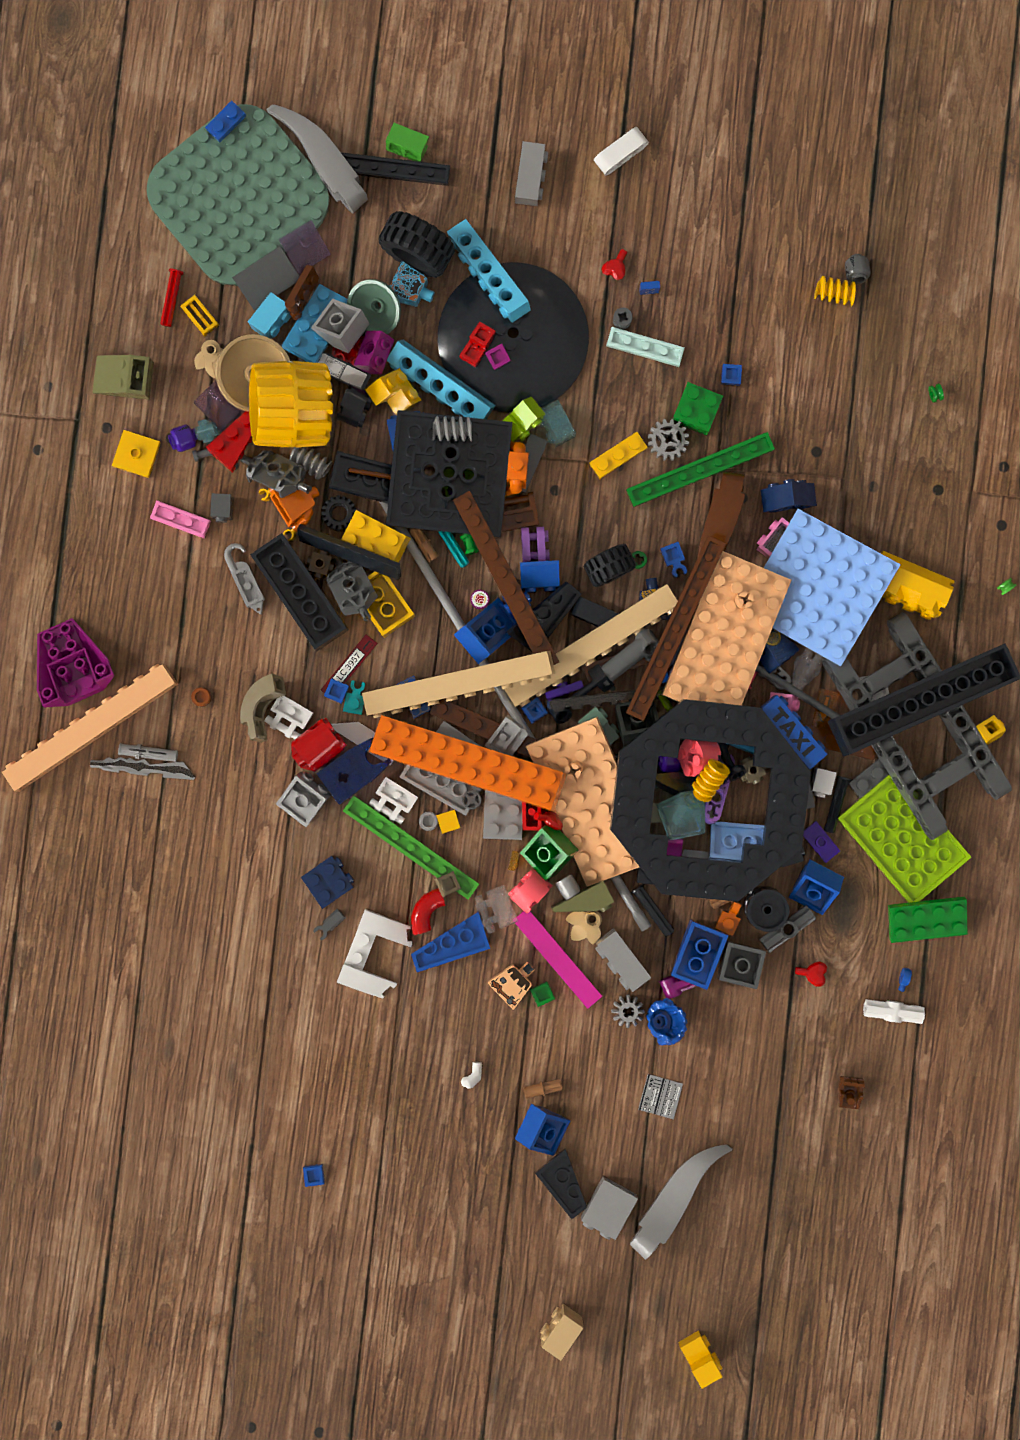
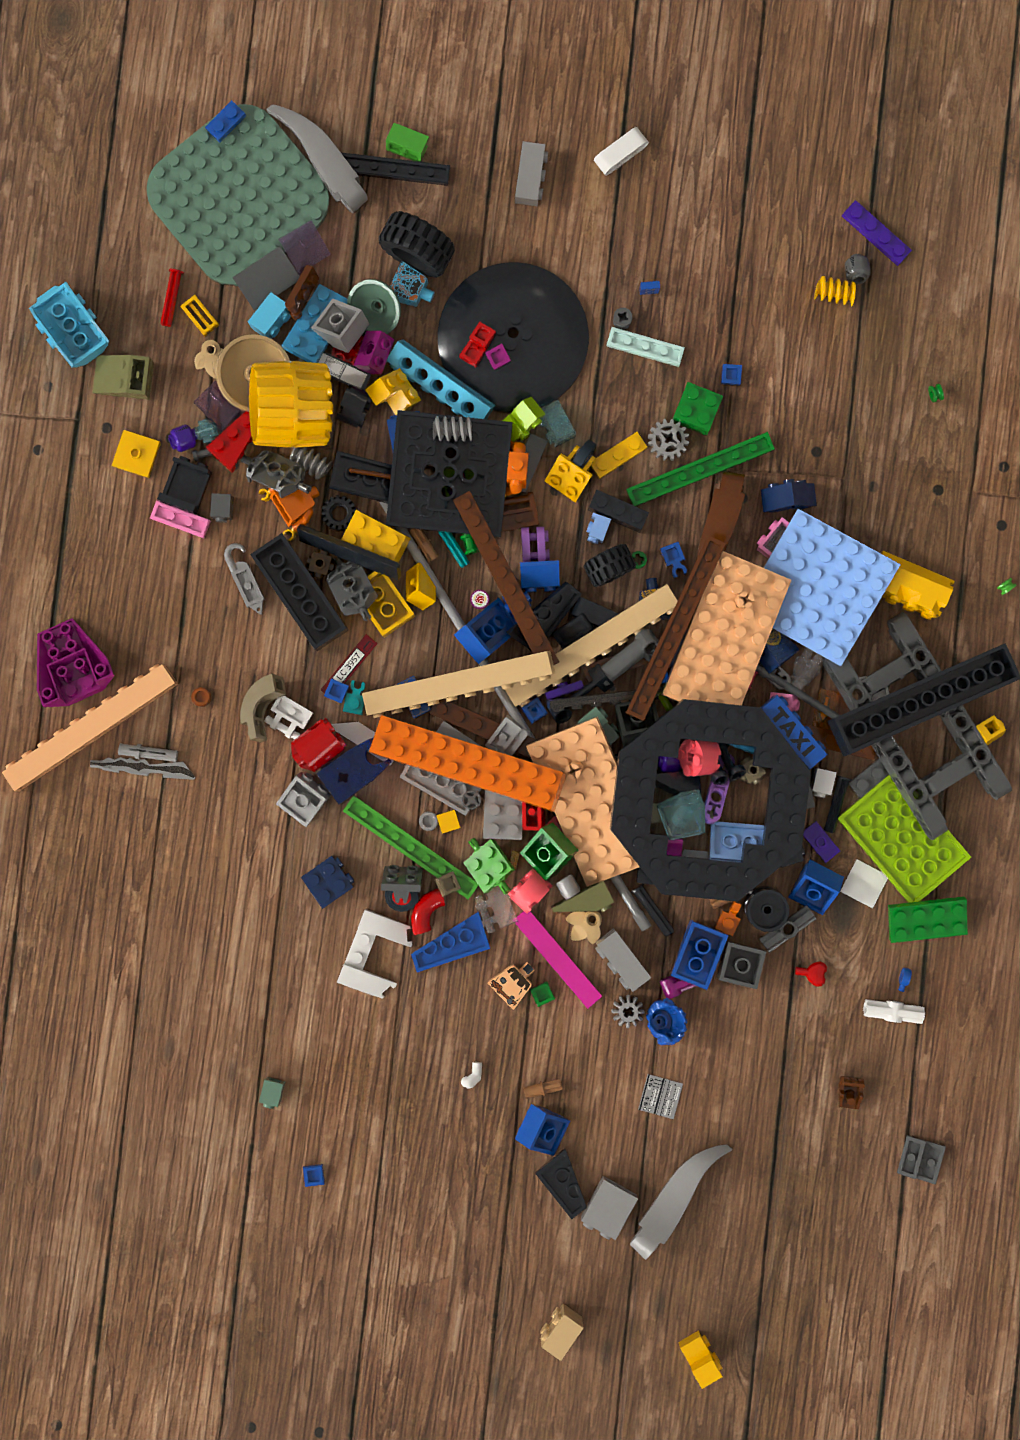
dark grey bar [313,909,346,940] -> none
white plate [369,777,418,825] -> none
medium azure brick [447,219,531,323] -> none
red rock [534,810,563,830] -> none
red rock [601,249,627,280] -> none
yellow piece [692,759,730,802] -> none
none -> medium azure slope [29,282,109,367]
none -> black panel [157,456,212,515]
none -> sand green brick [259,1077,286,1109]
none -> dark grey plate [381,865,423,912]
none -> yellow slope [406,563,436,610]
none -> bright green plate [463,838,515,895]
none -> yellow plate [545,440,597,502]
none -> black tile [552,613,594,649]
none -> light blue brick [586,513,611,544]
none -> black brick [588,489,649,533]
none -> white sticker [840,860,888,908]
none -> dark purple plate [842,200,912,266]
none -> dark grey slope [897,1135,946,1185]

